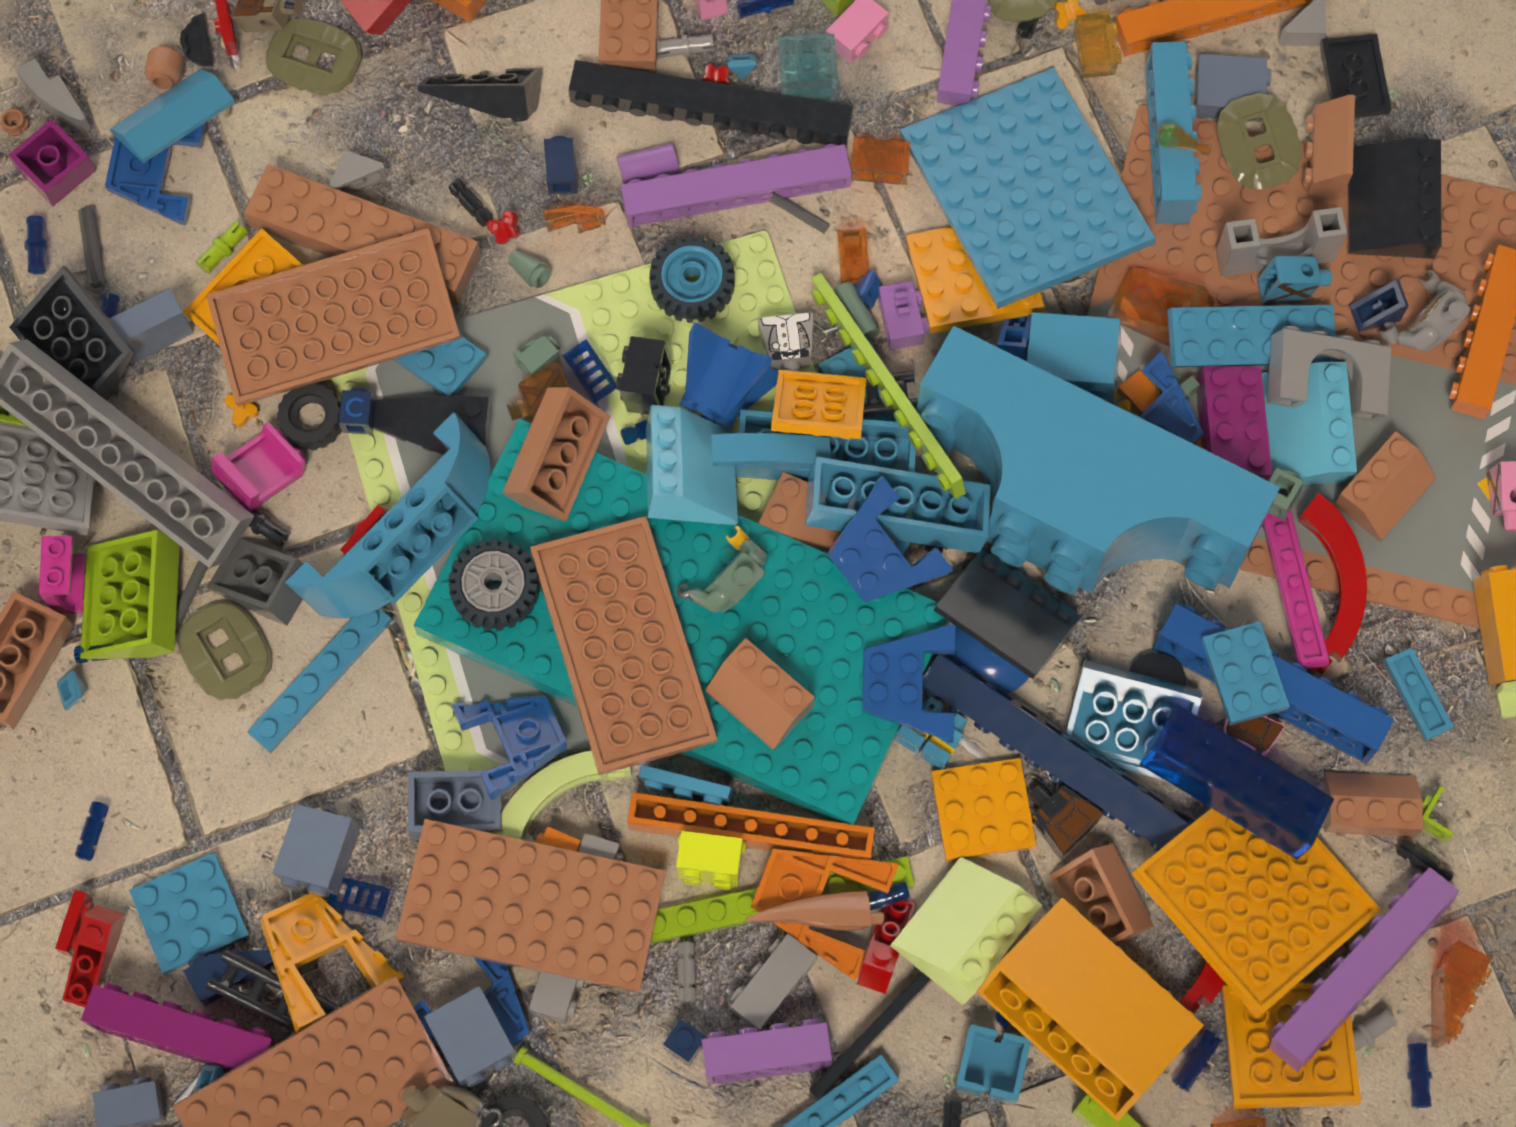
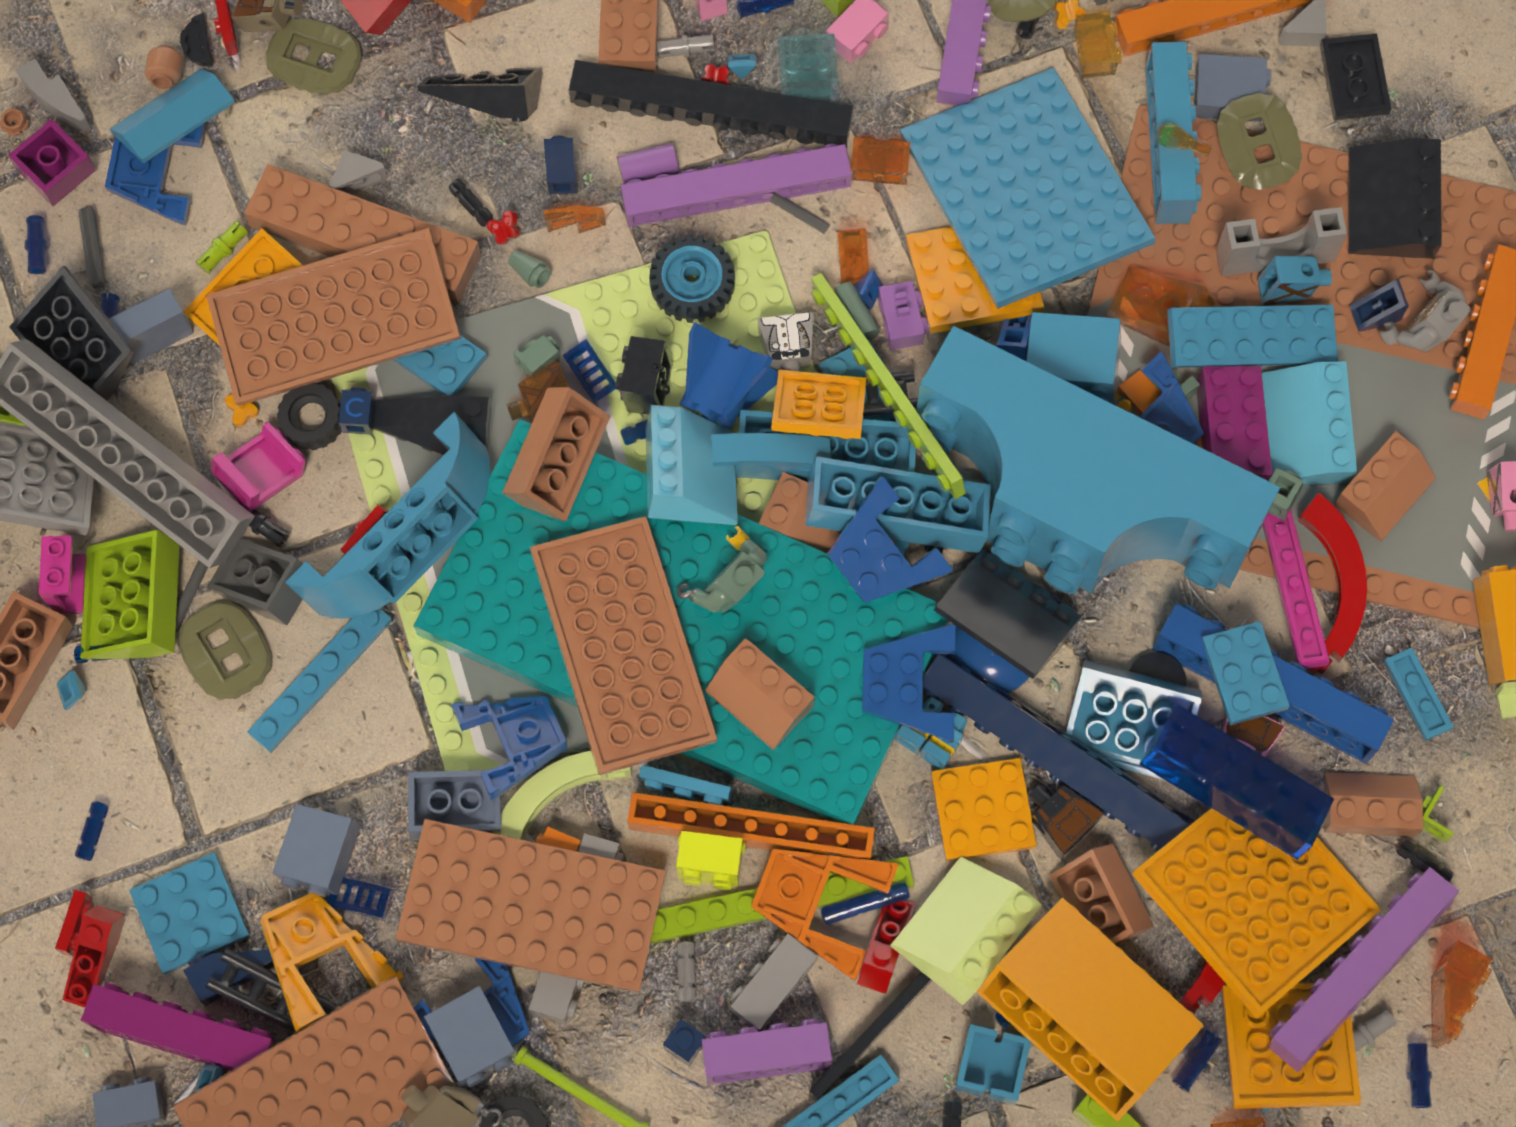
wheel [448,539,539,631] -> none
nougat piece [746,891,884,931] -> none
light grey arch [1267,326,1391,421] -> none
nougat slope [1303,95,1355,198] -> none

